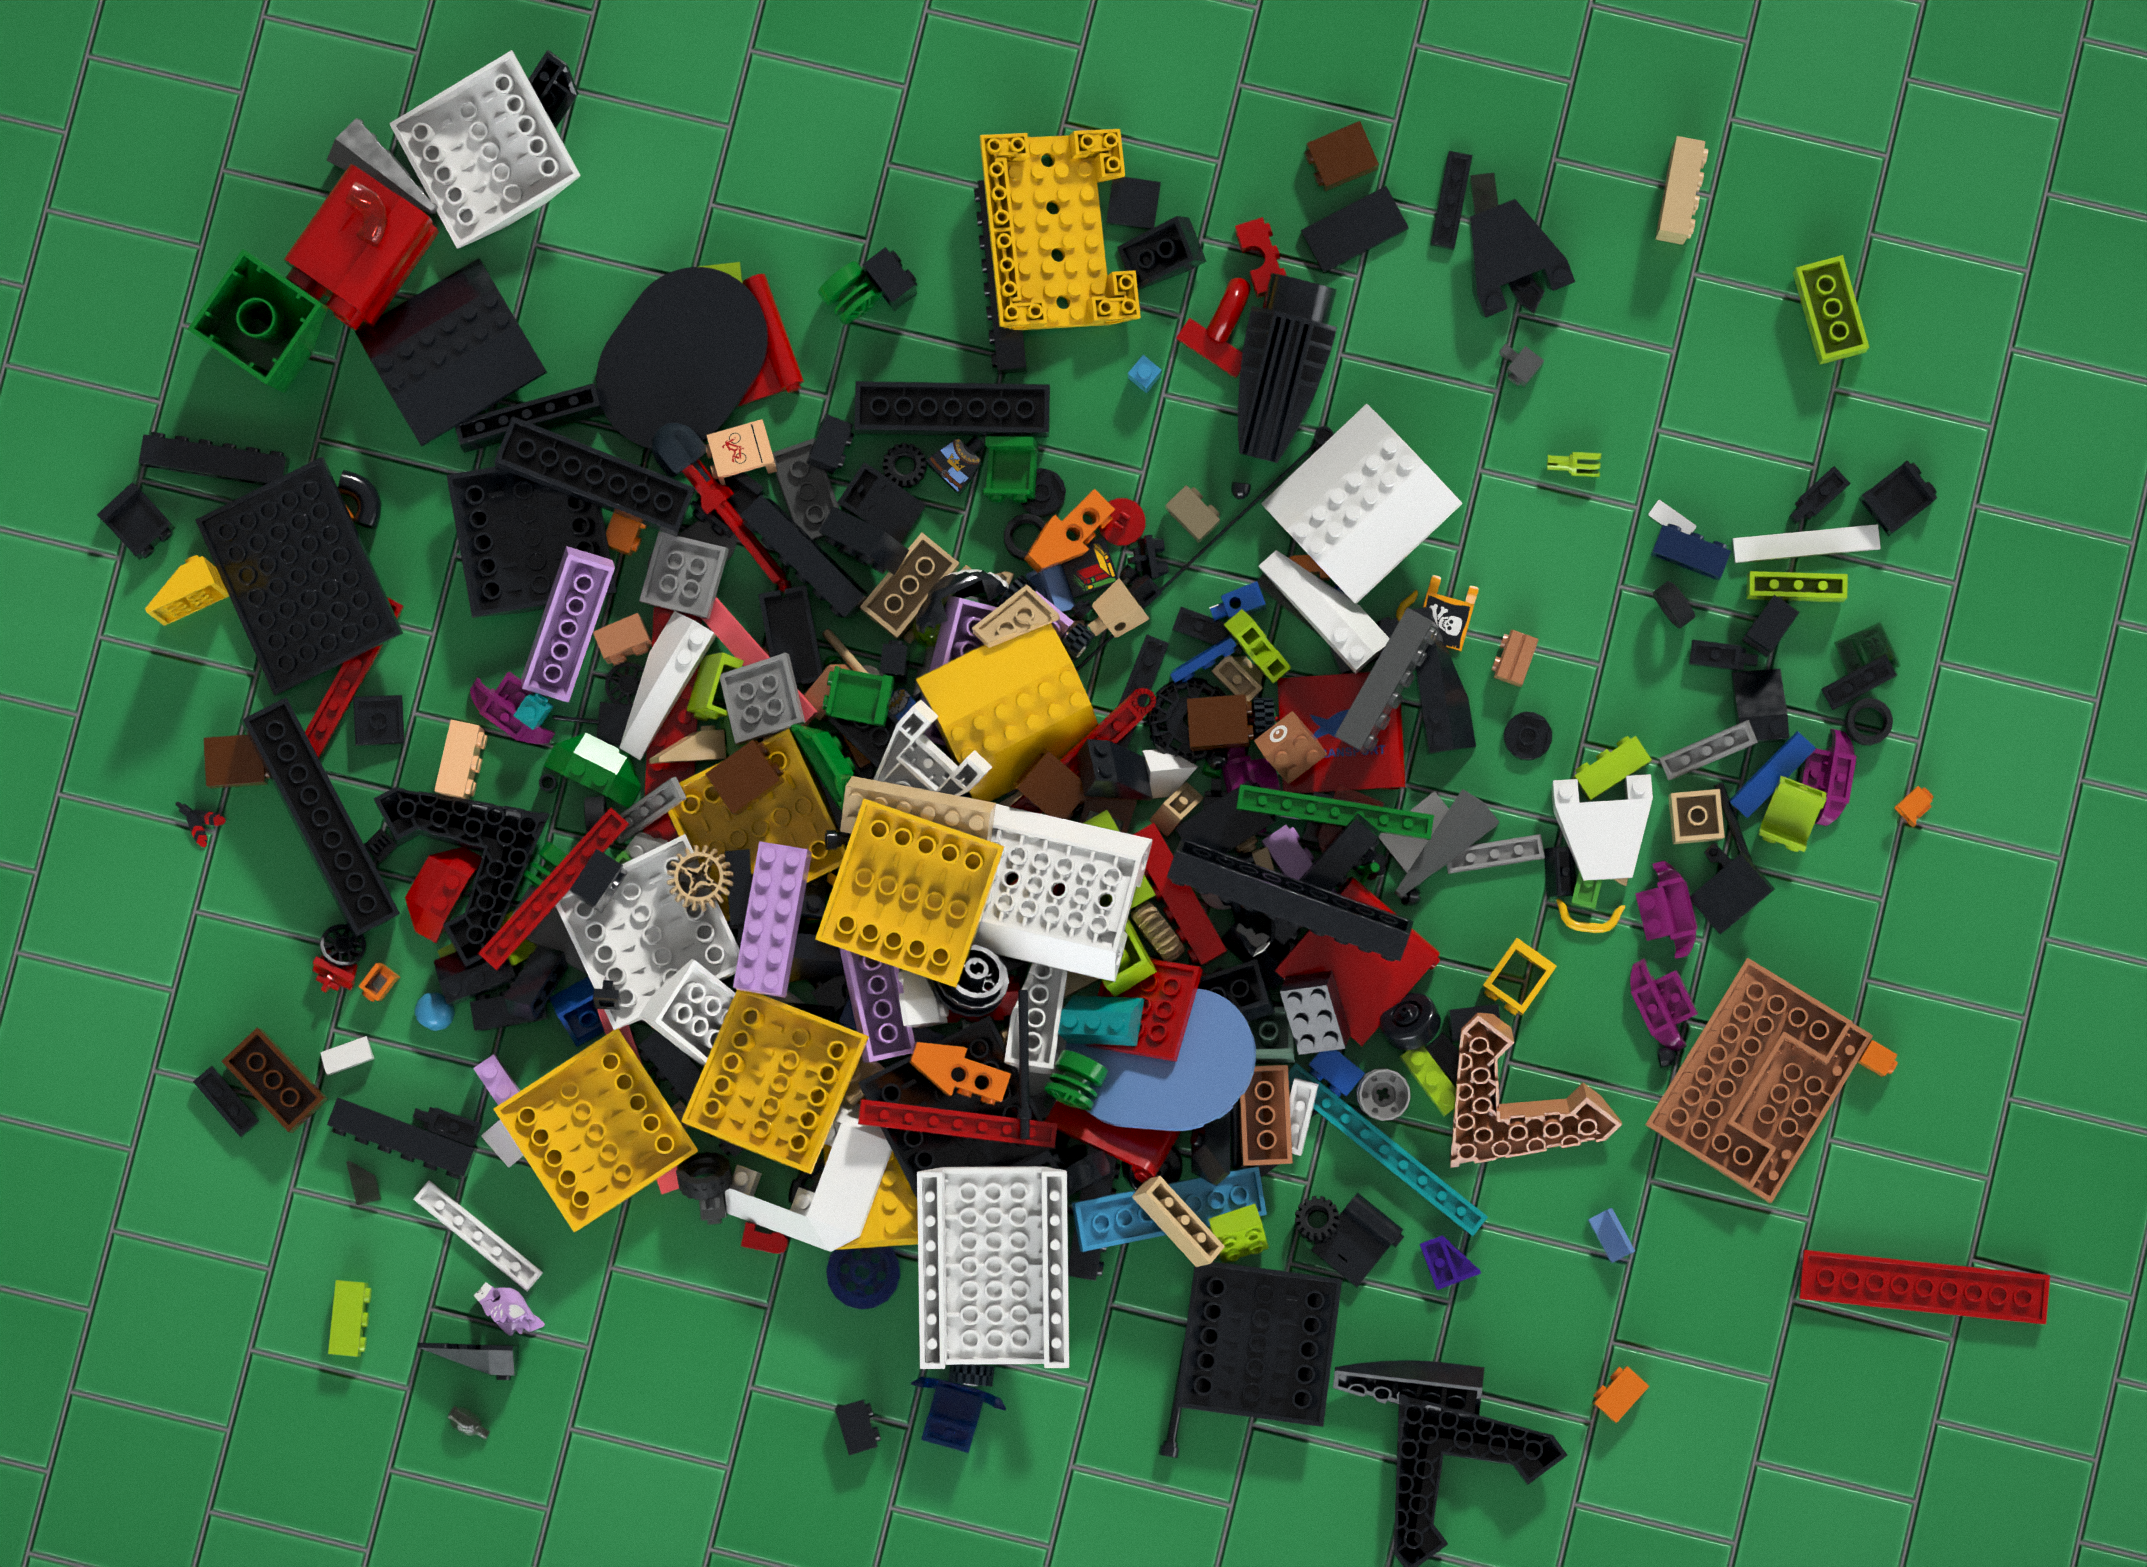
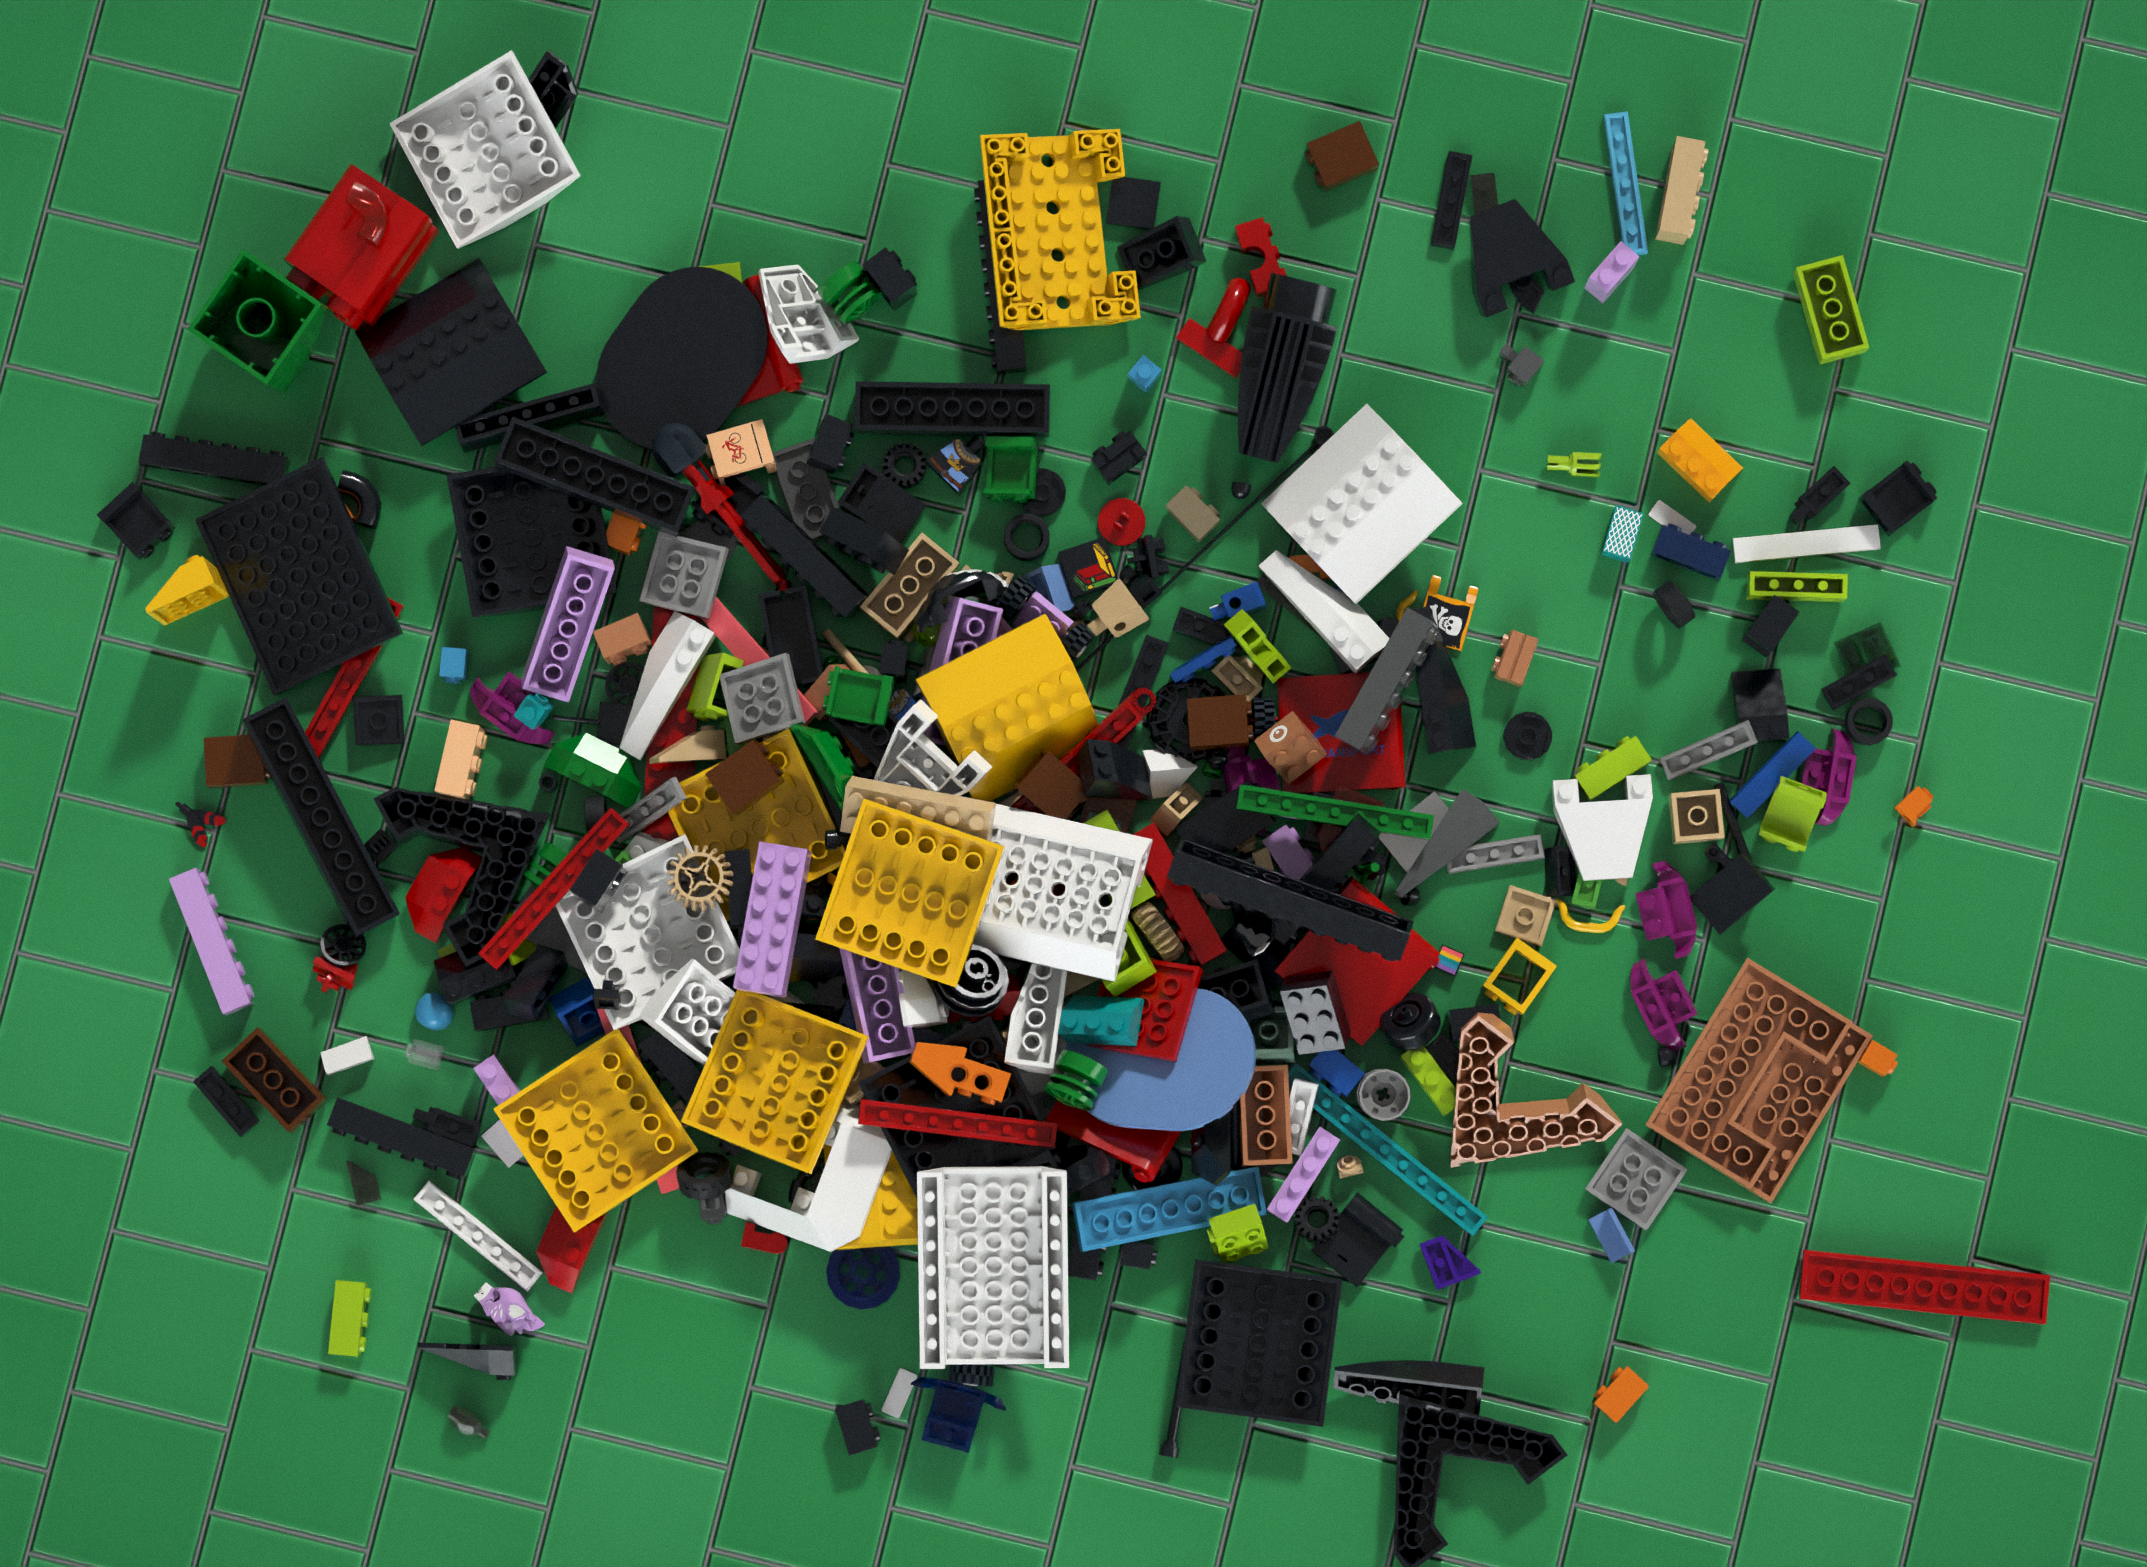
wedge [327,118,438,214] -> none
orange window [358,962,401,1002] -> none
tan wing [972,584,1060,648] -> none
black bar [1017,990,1032,1139] -> none
orange brick [1024,489,1115,573] -> none
tan brick [1132,1176,1225,1267] -> none
black tile [1301,186,1409,274] -> none
black hinge [1689,640,1758,671] -> none
none -> lavender brick [169,868,255,1015]
none -> clear brick [405,1039,445,1071]
none -> dark azure brick [439,647,469,684]
none -> red wedge [536,1206,609,1293]
none -> white wedge [758,265,859,364]
none -> white sticker [881,1368,917,1418]
none -> black brick [1091,431,1147,485]
none -> black brick [1120,1242,1158,1270]
none -> lavender arch [1266,1127,1340,1223]
none -> tan plate [1337,1155,1364,1179]
none -> tile [1434,944,1465,977]
none -> tan tile [1494,885,1556,947]
none -> lavender brick [1585,241,1639,304]
none -> light grey plate [1585,1128,1688,1231]
none -> teal panel [1601,505,1644,563]
none -> medium azure tile [1603,111,1648,255]
none -> light orange slope [1657,418,1743,503]

